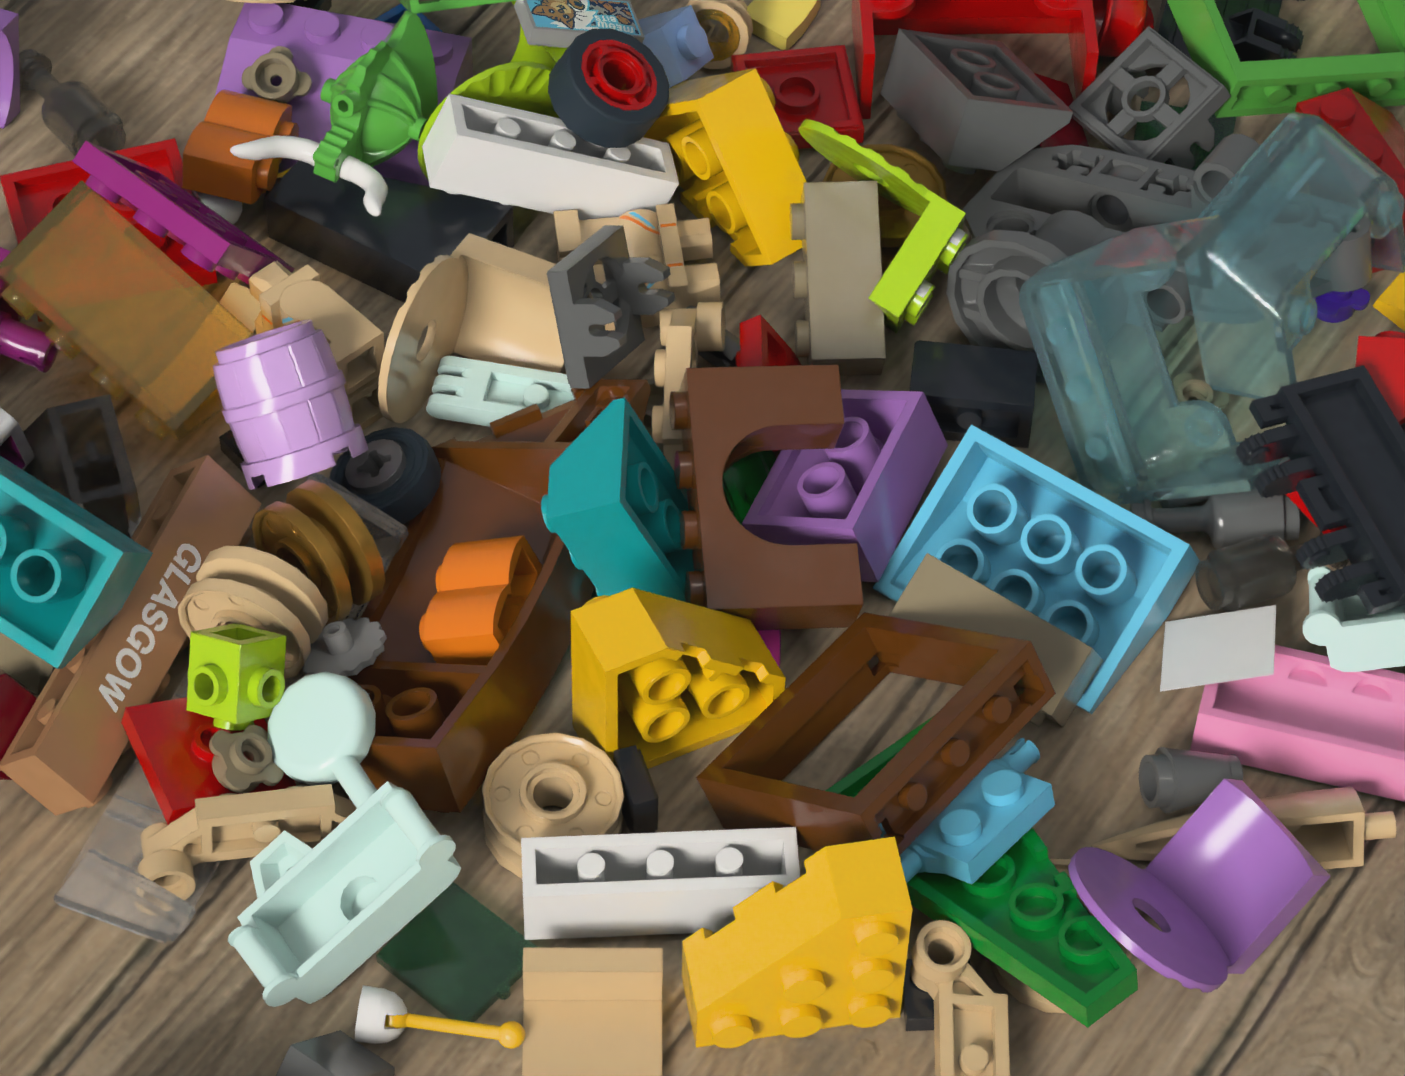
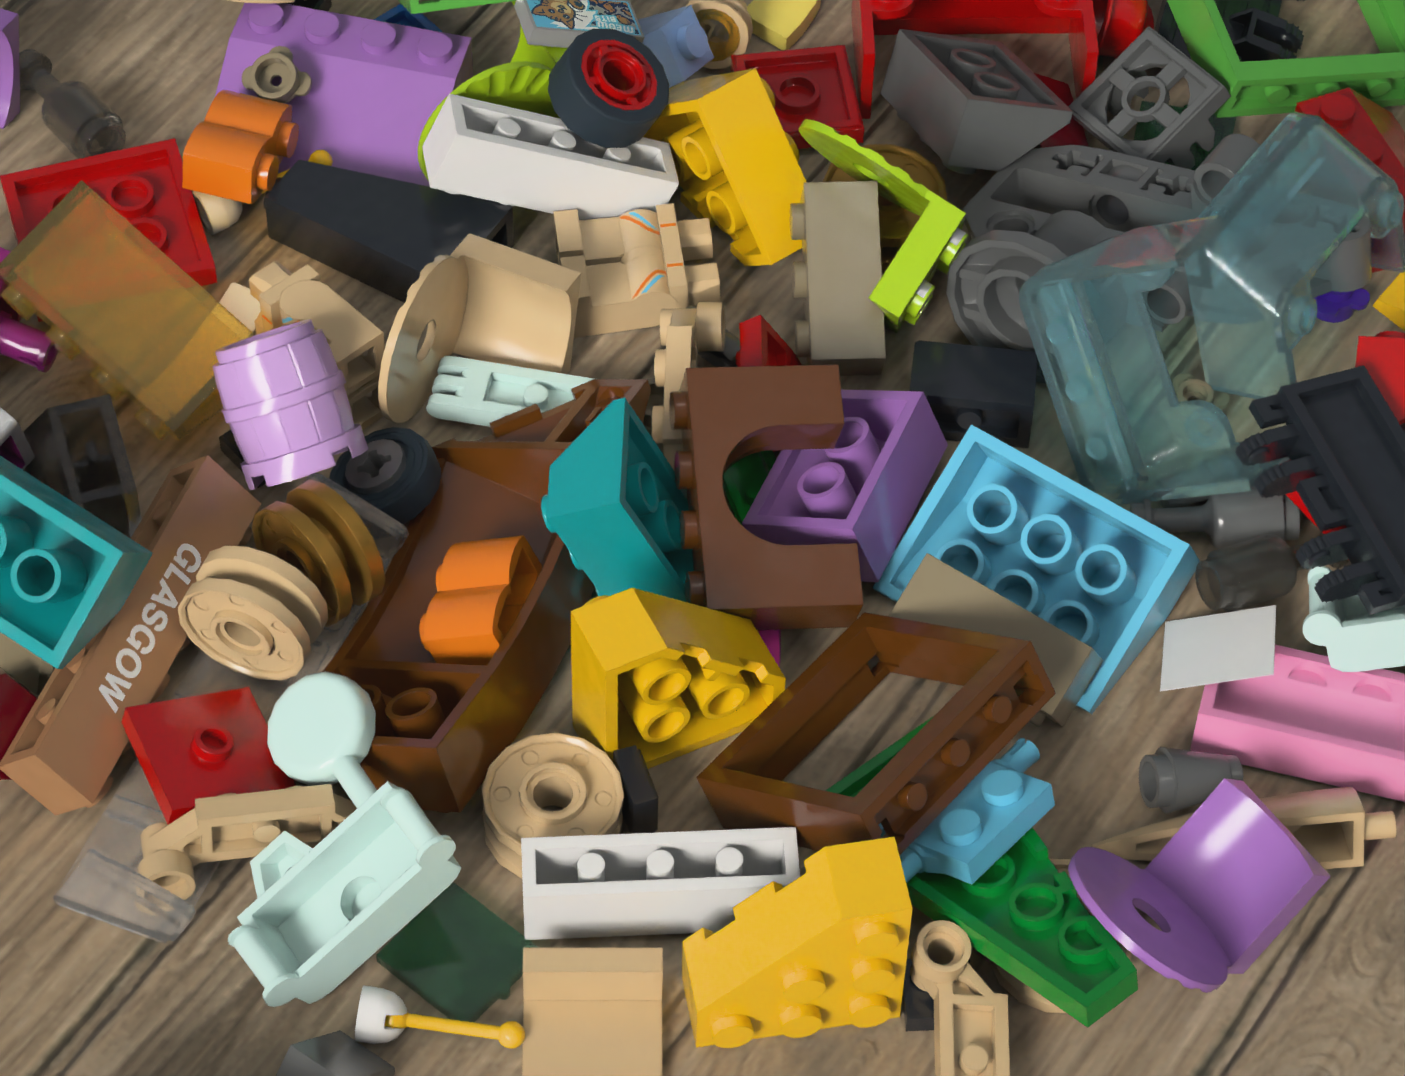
magenta plate [72,141,295,285] -> none
lime brick [186,623,287,730] -> none
dark tan plate [209,725,284,793] -> none
bright green helmet [230,10,438,217] -> none
light grey piece [302,618,387,677] -> none
dark grey piece [547,225,675,389] -> none

